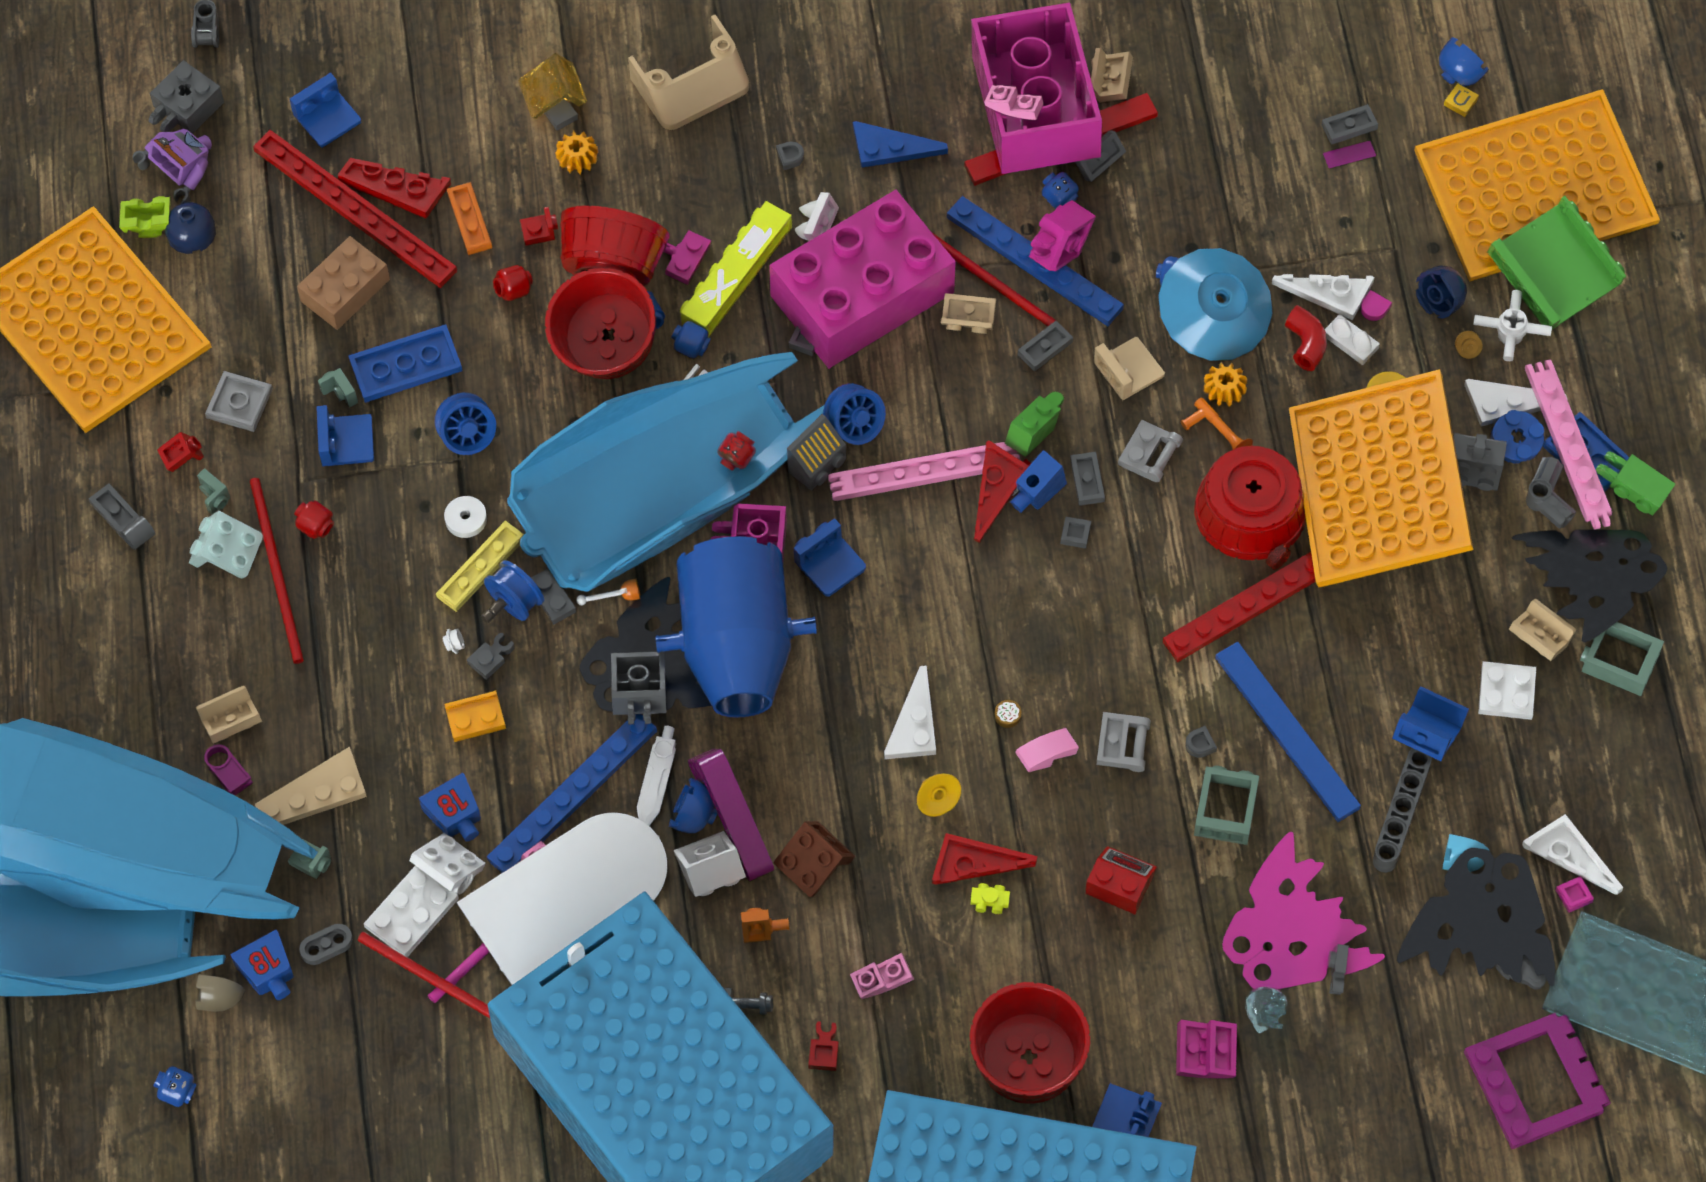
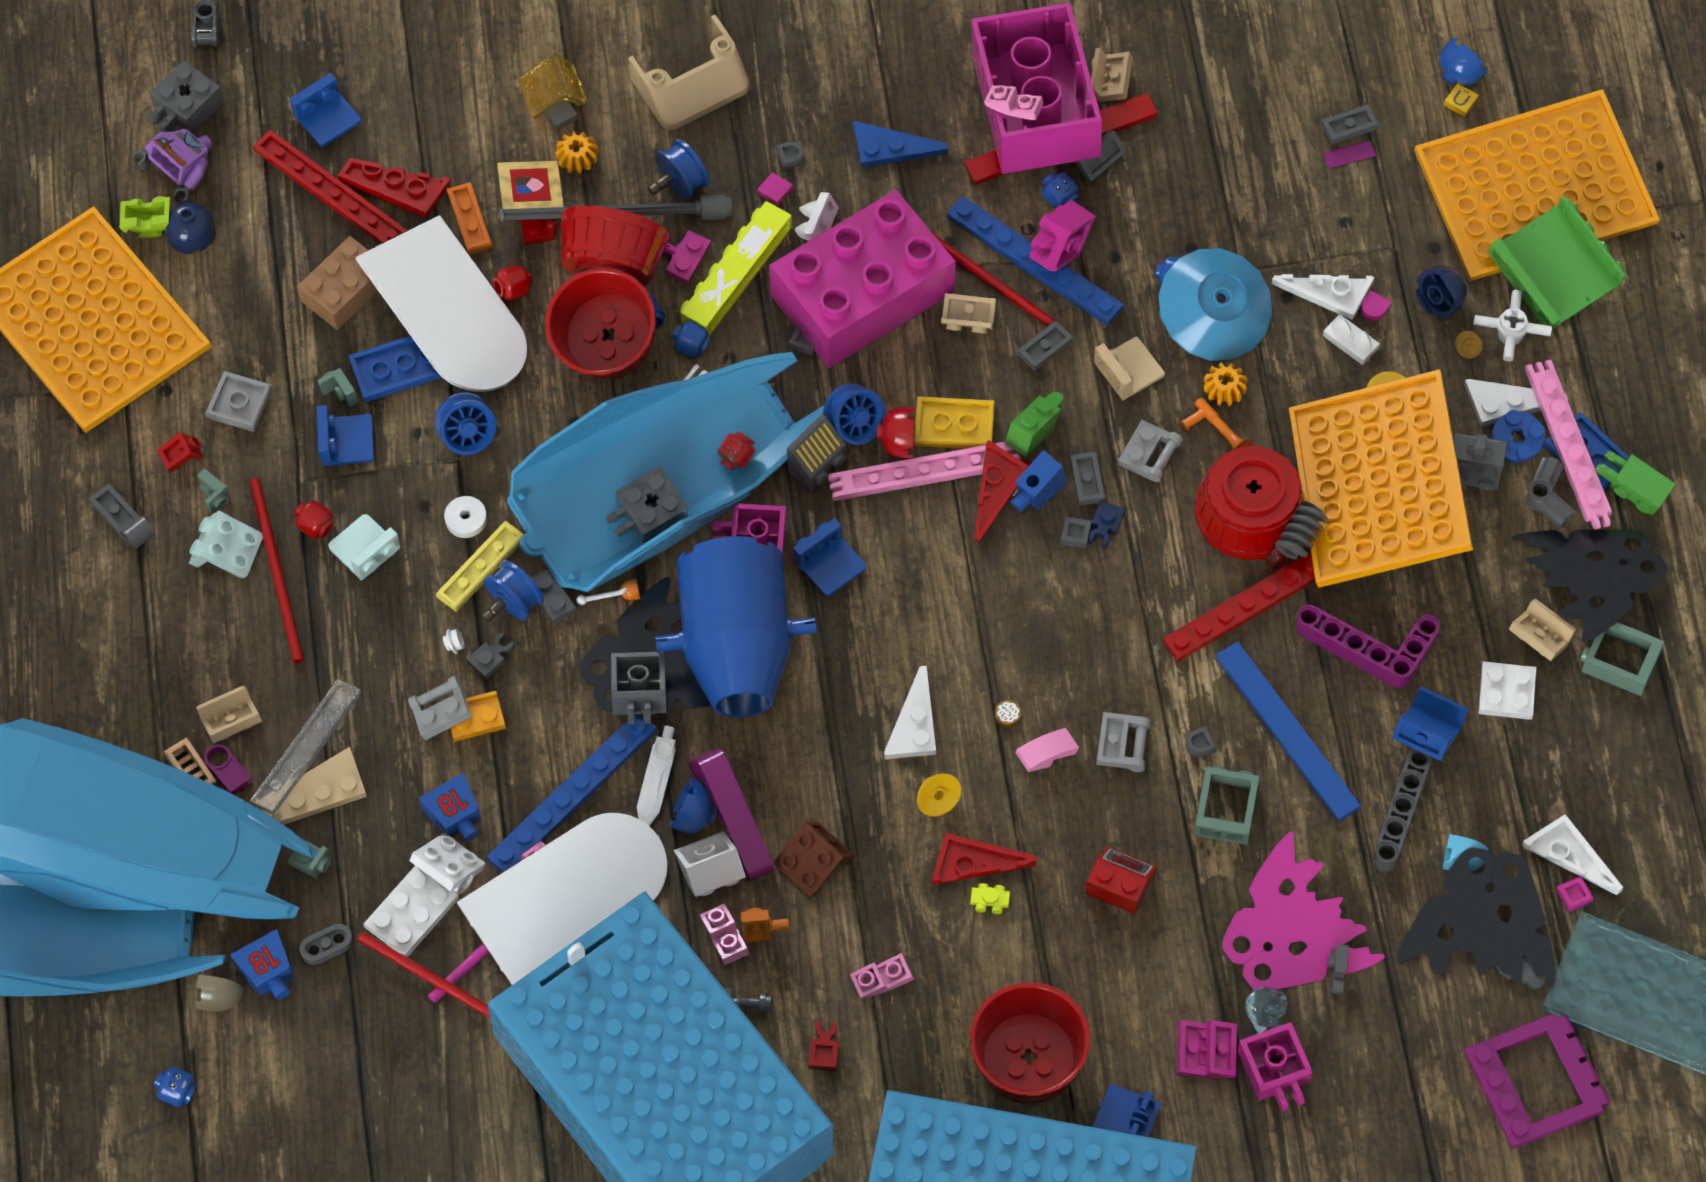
red cylinder [1285,305,1327,371] -> none
none -> light nougat slope [164,737,216,784]
none -> clear tile [250,679,361,816]
none -> light aqua bracket [328,514,401,581]
none -> white piece [356,215,527,392]
none -> light grey plate [408,675,472,740]
none -> flag [497,161,732,222]
none -> dark grey hinge [606,466,688,542]
none -> blue wheel [648,139,710,199]
none -> bright pink slope [700,904,749,965]
none -> dark pink tile [757,172,793,207]
none -> red cylinder [877,407,914,459]
none -> yellow tile [914,396,995,449]
none -> dark blue plate [1089,501,1125,549]
none -> dark pink hinge [1238,1022,1312,1111]
none -> dark grey piece [1275,501,1329,560]
none -> magenta beam [1295,605,1440,688]

